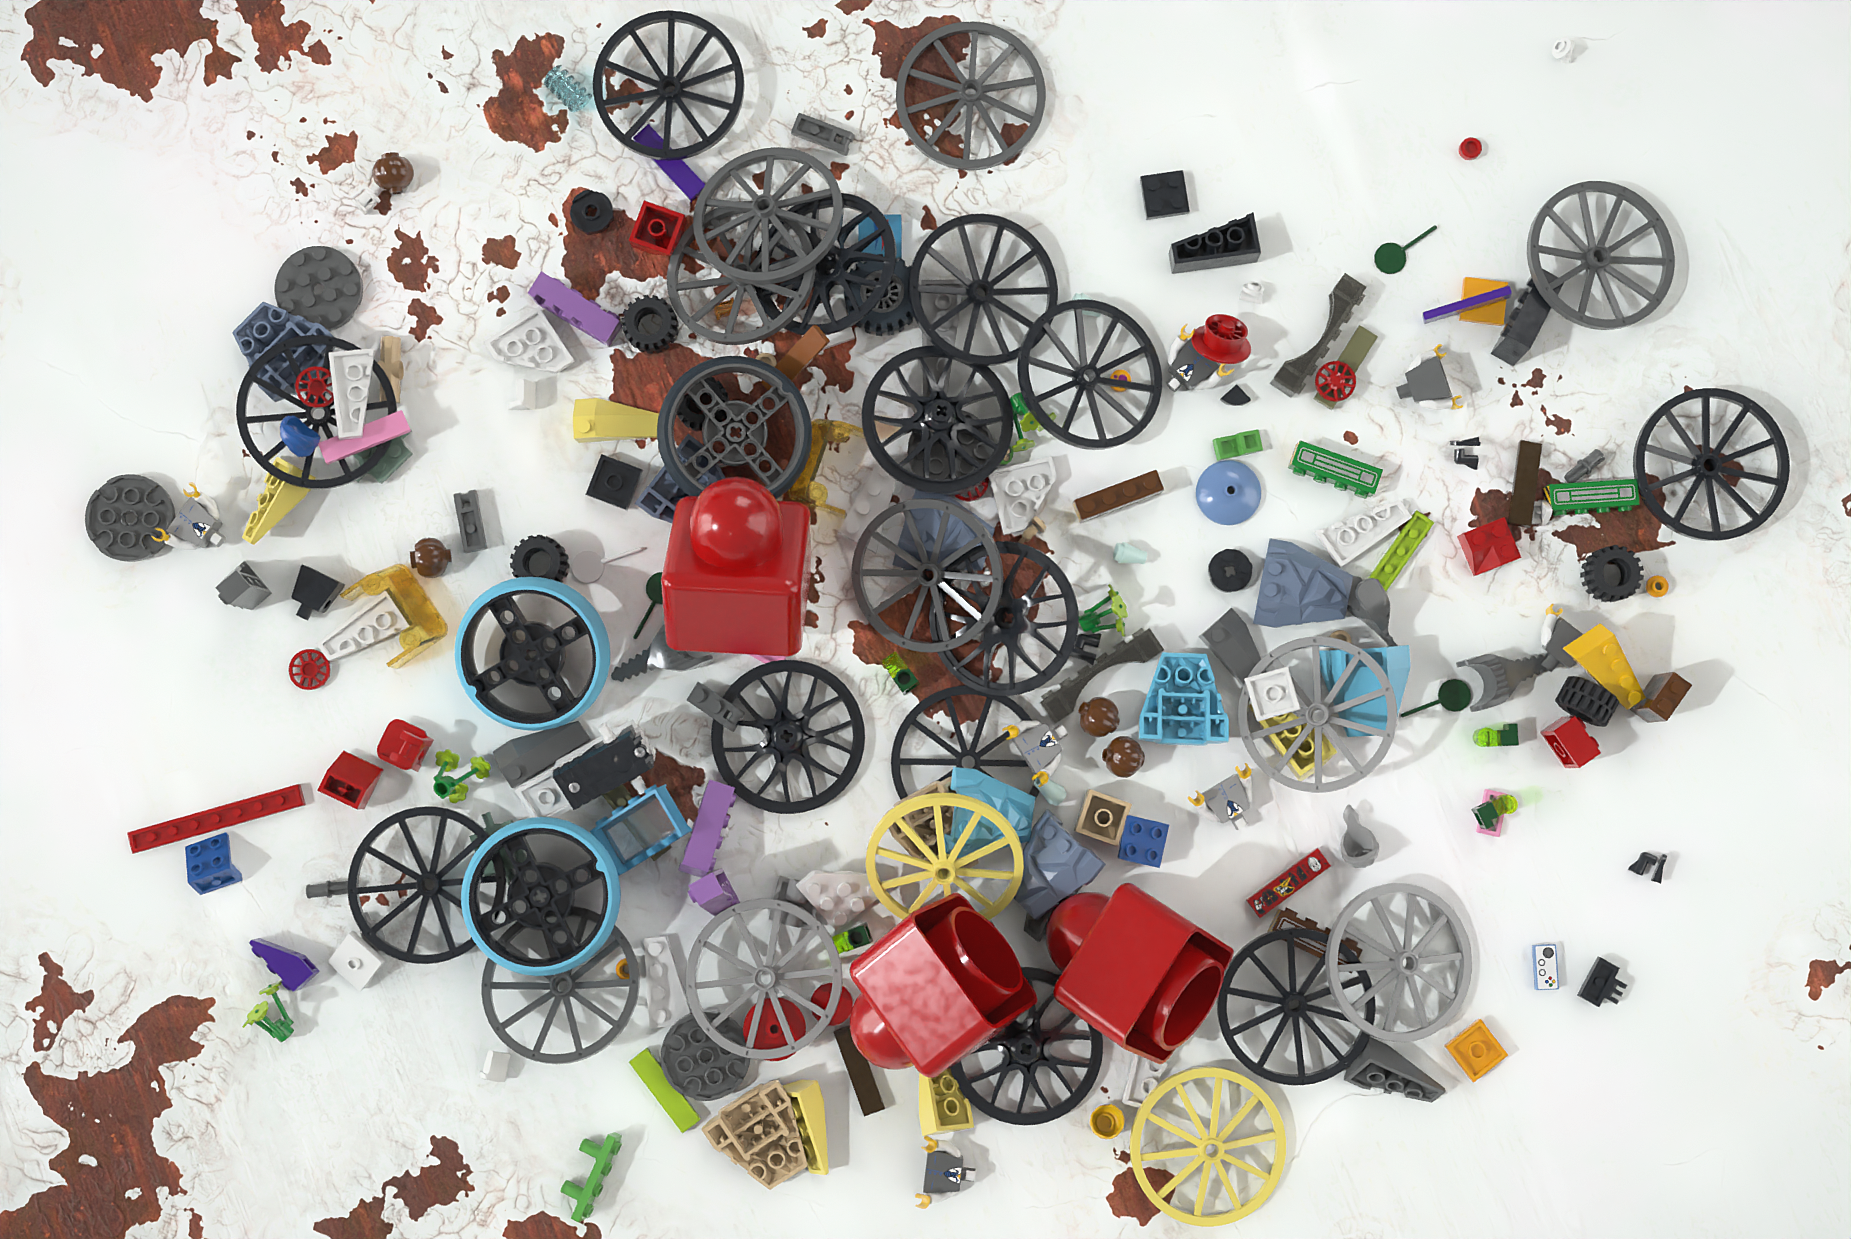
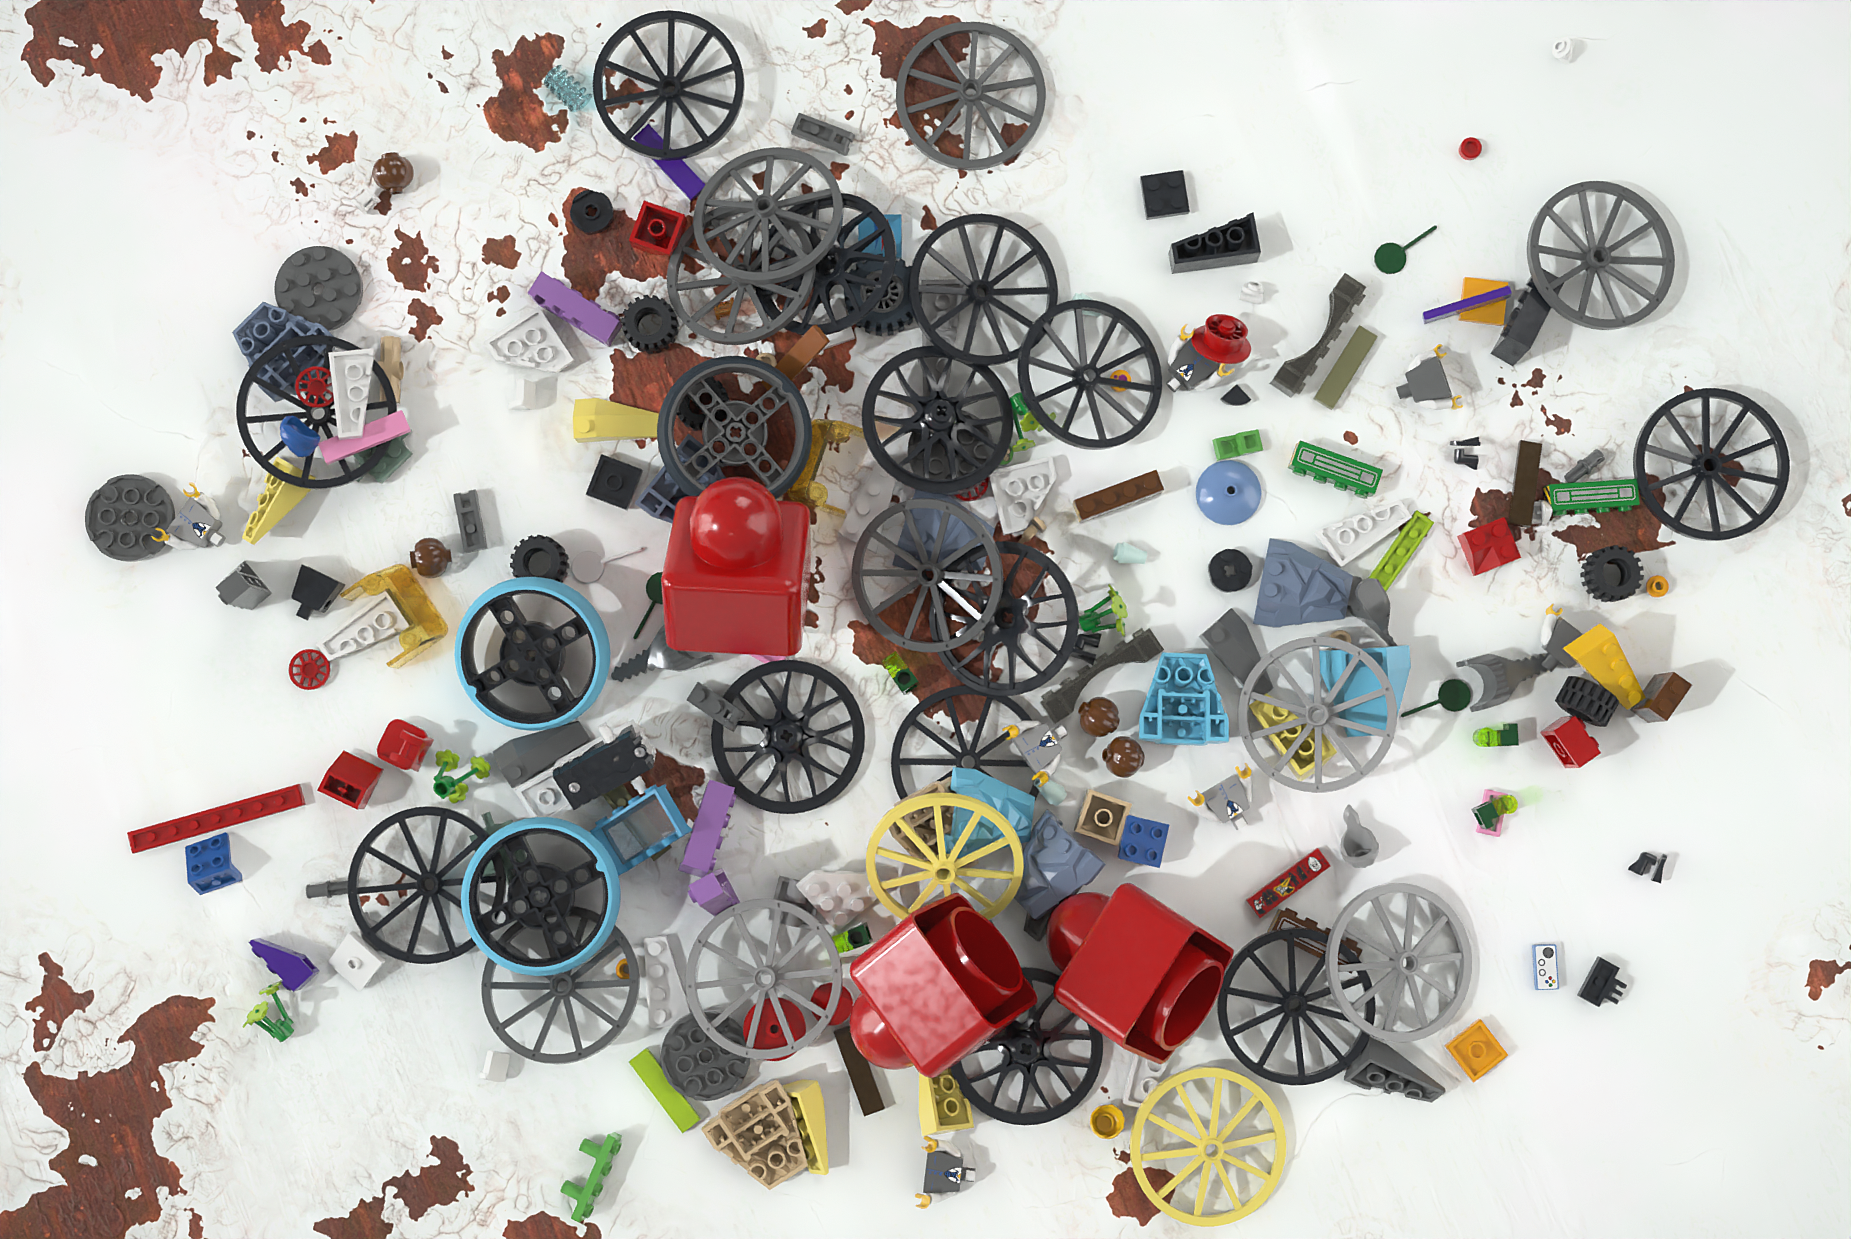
white plate [1244,666,1301,722] -> none
red wheel [1315,360,1356,402] -> none

